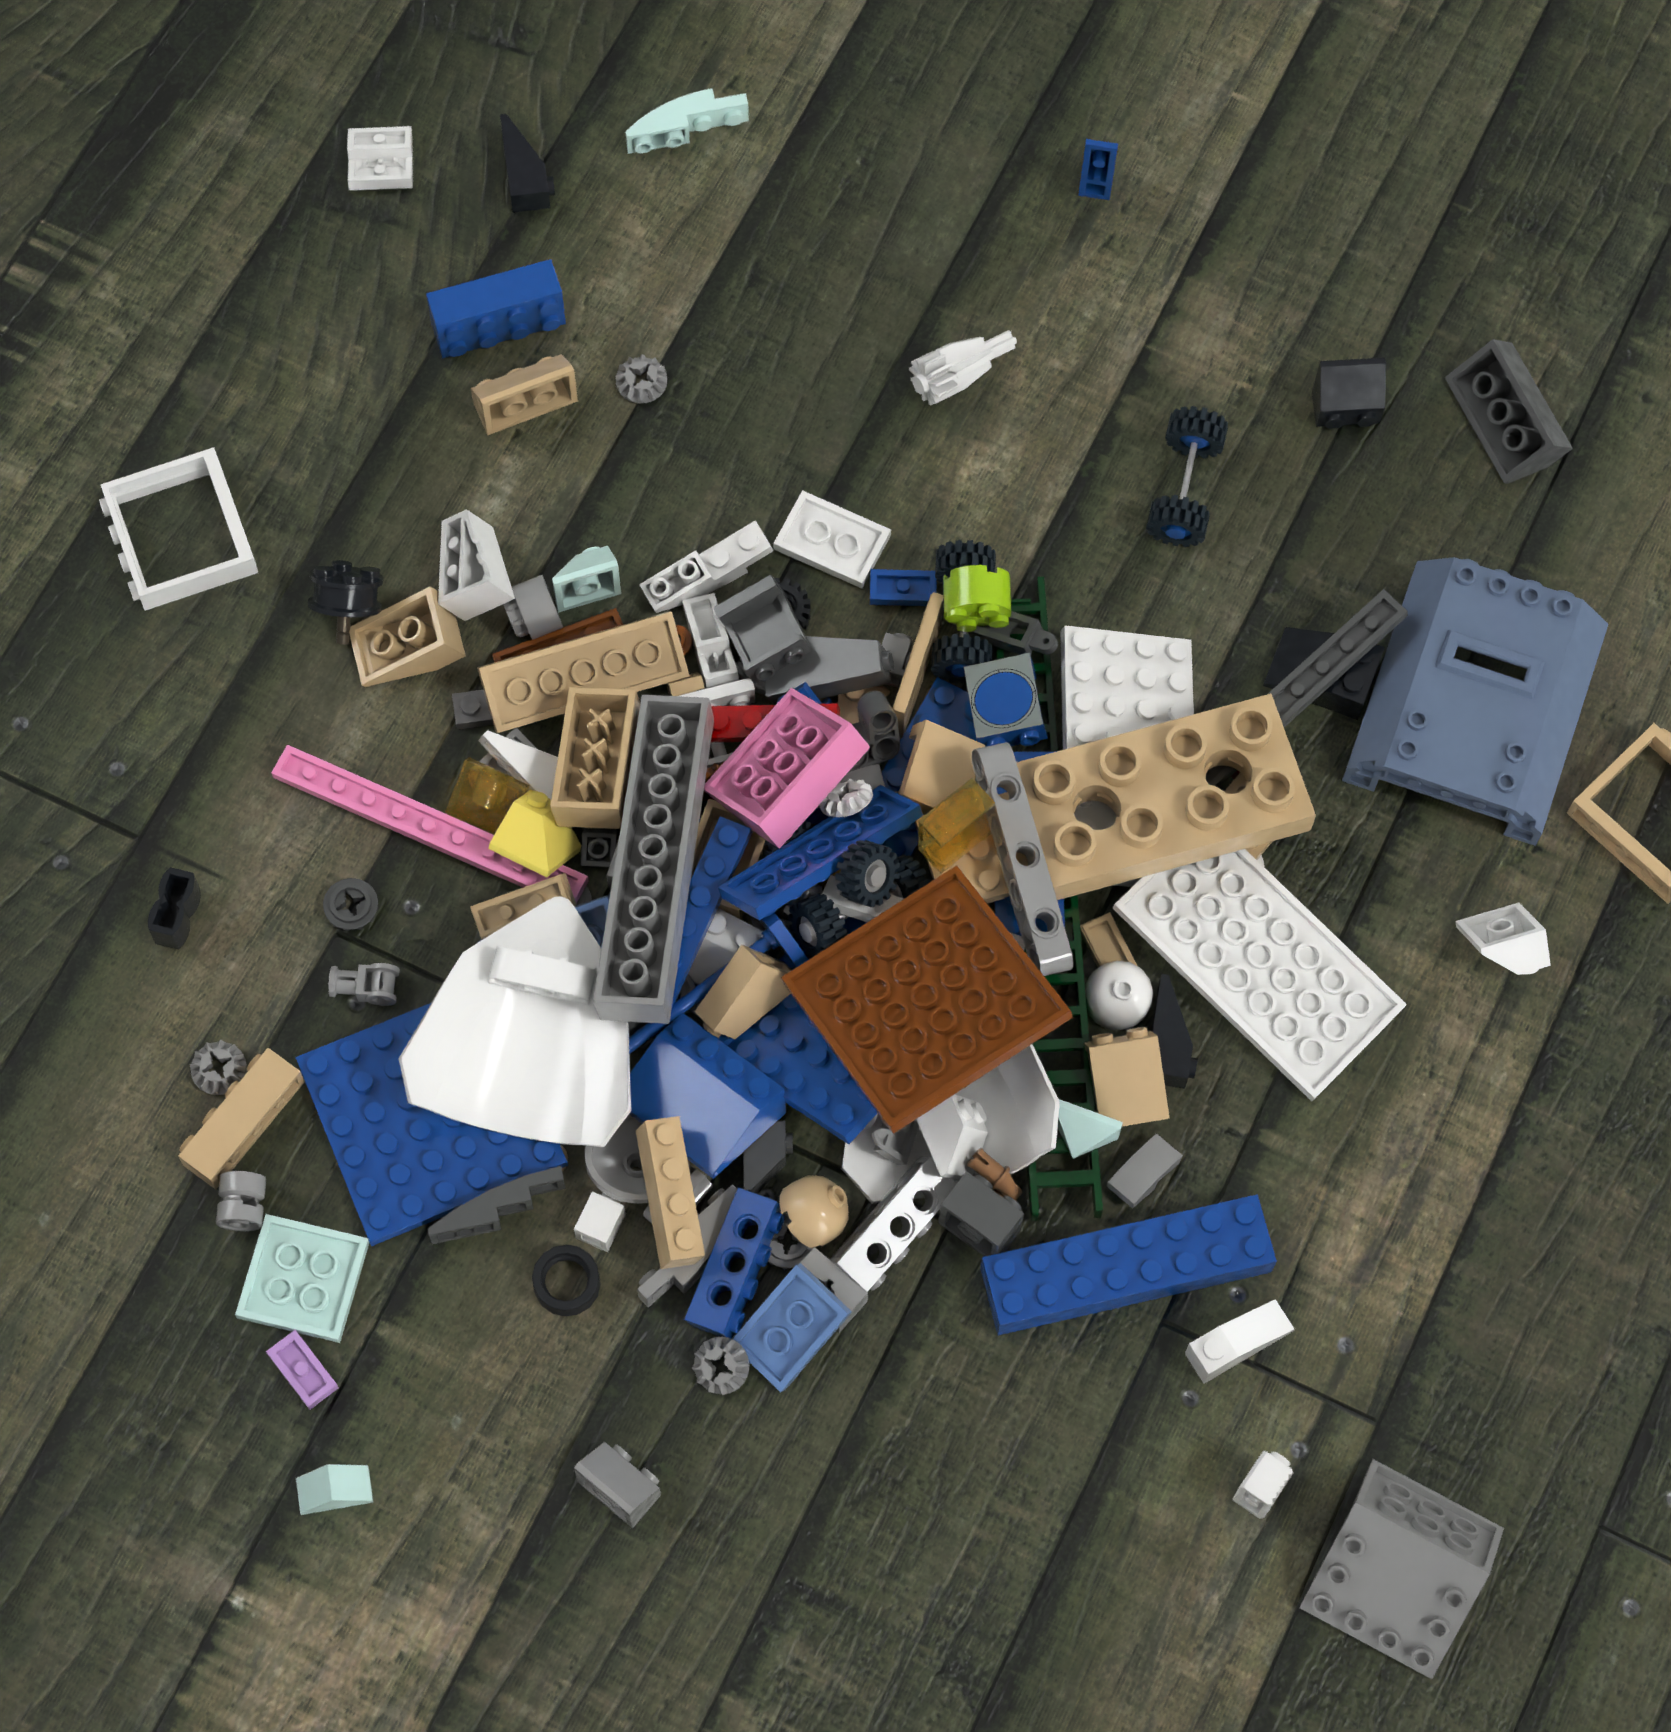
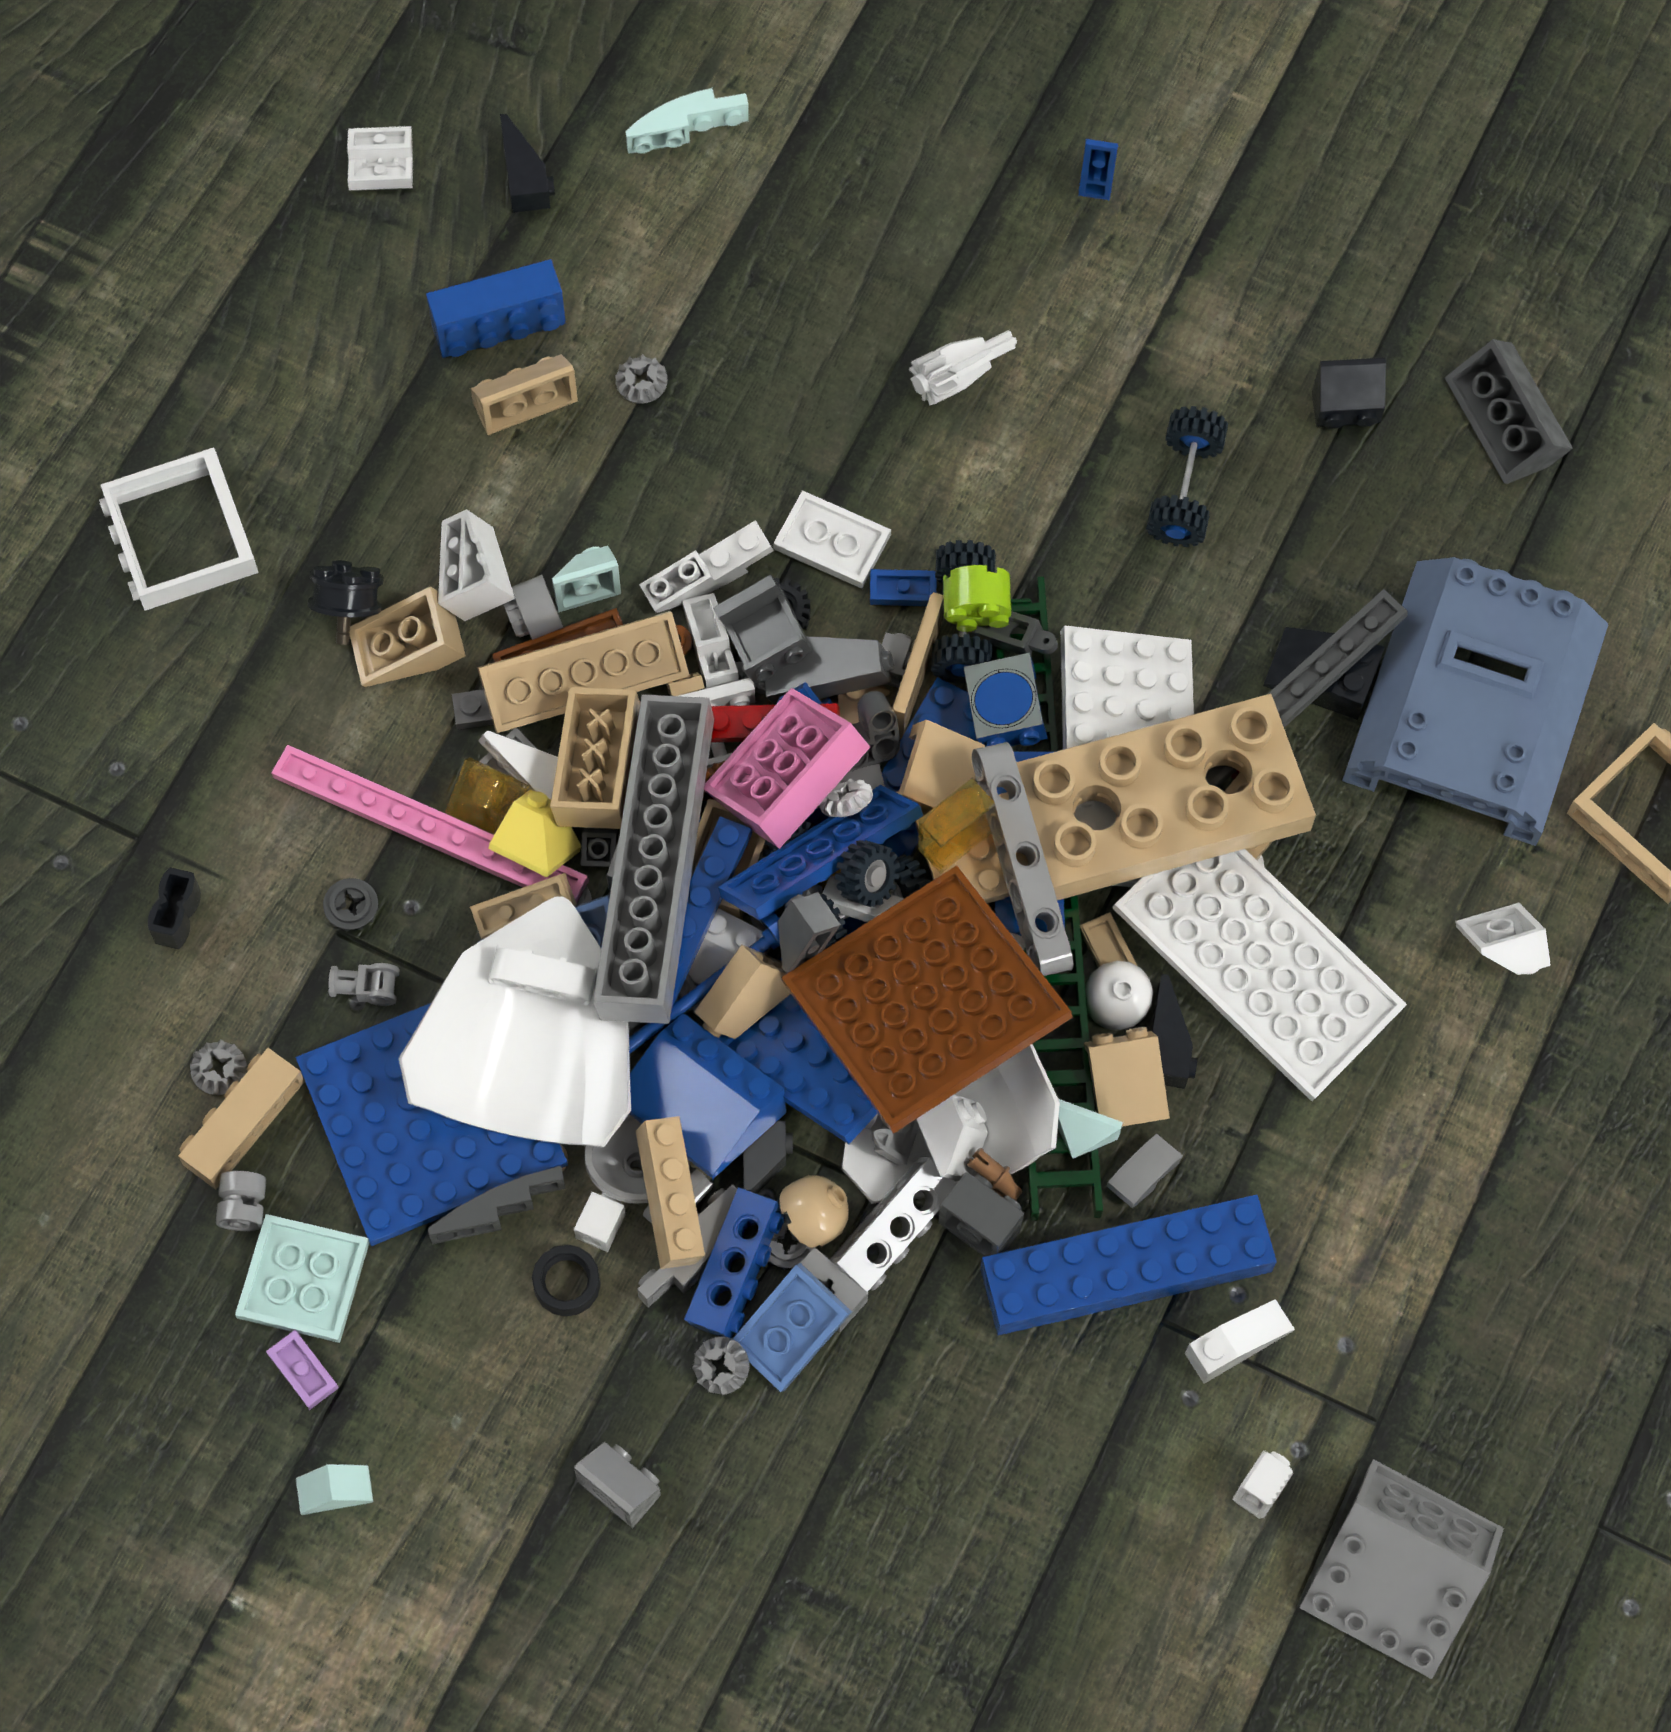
none -> dark grey slope [778,892,841,974]

